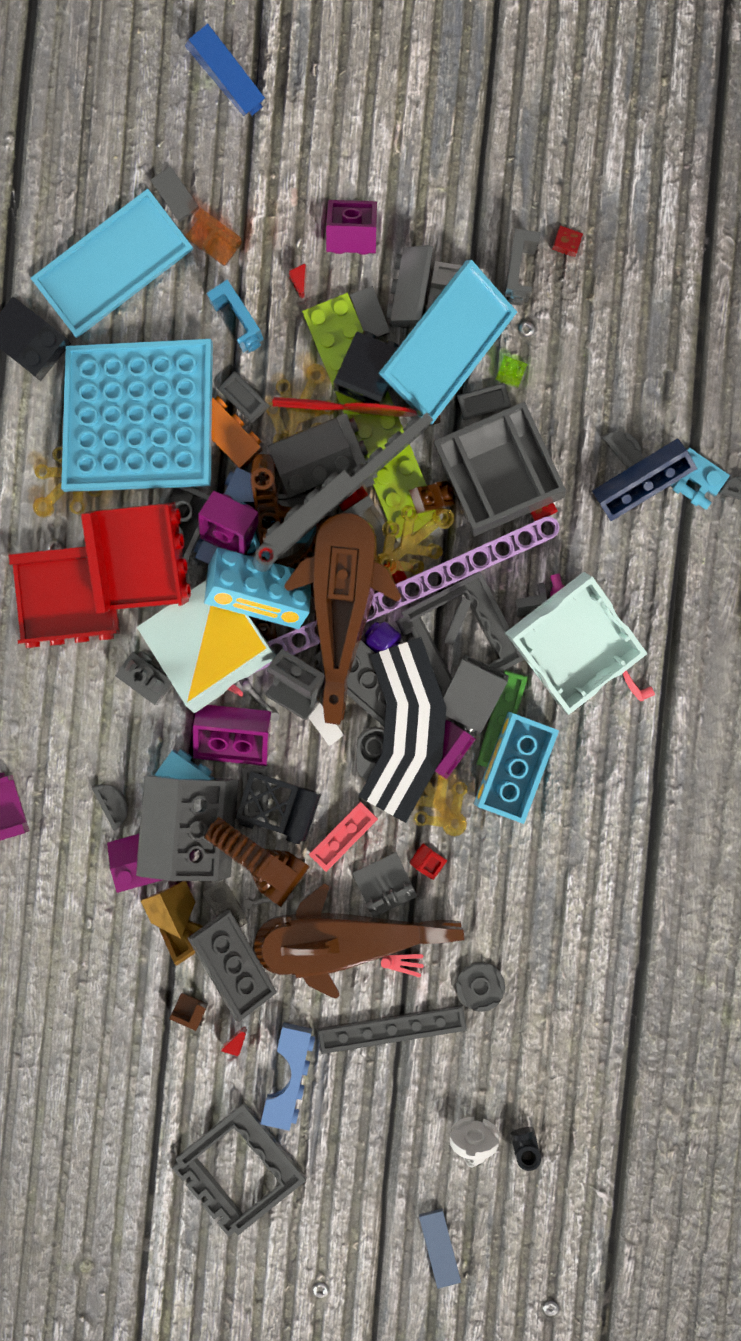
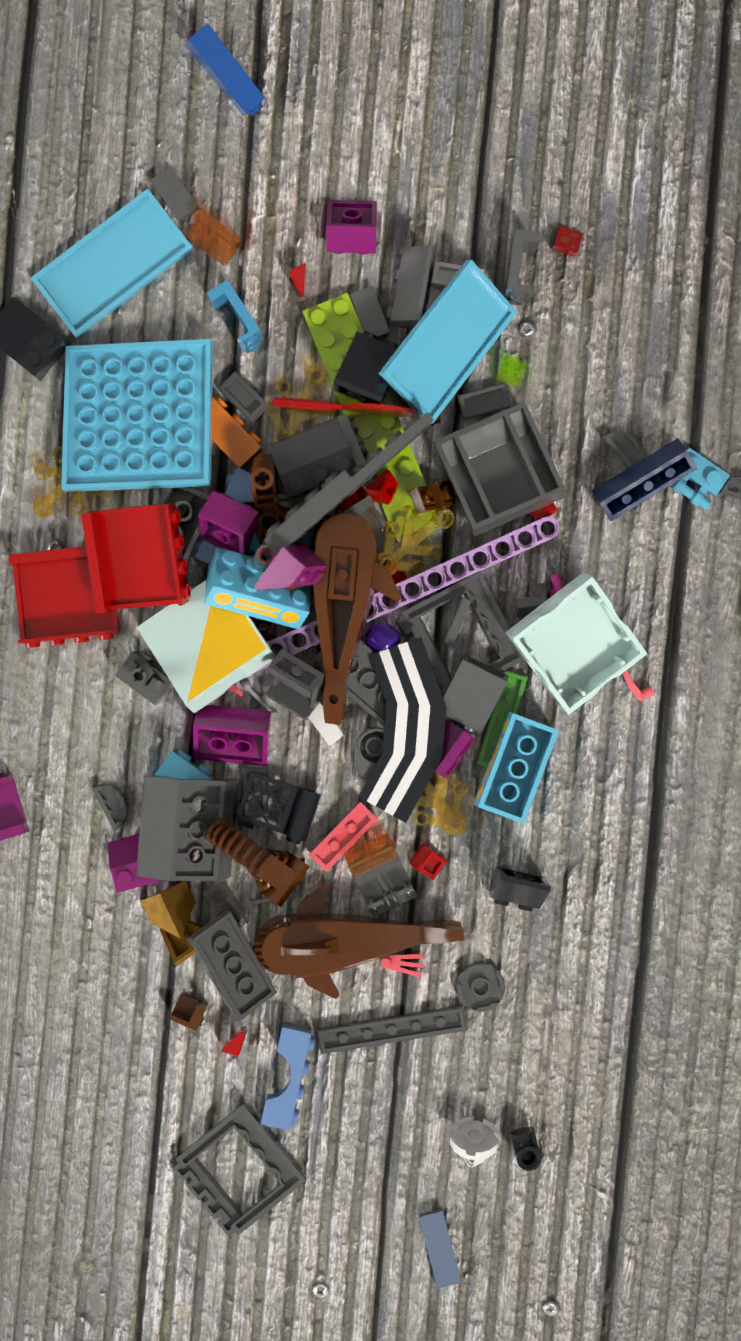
none -> magenta slope [254,545,327,590]
none -> clear orange panel [344,833,399,878]
none -> red slope [366,470,399,504]
none -> black slope [489,866,551,912]

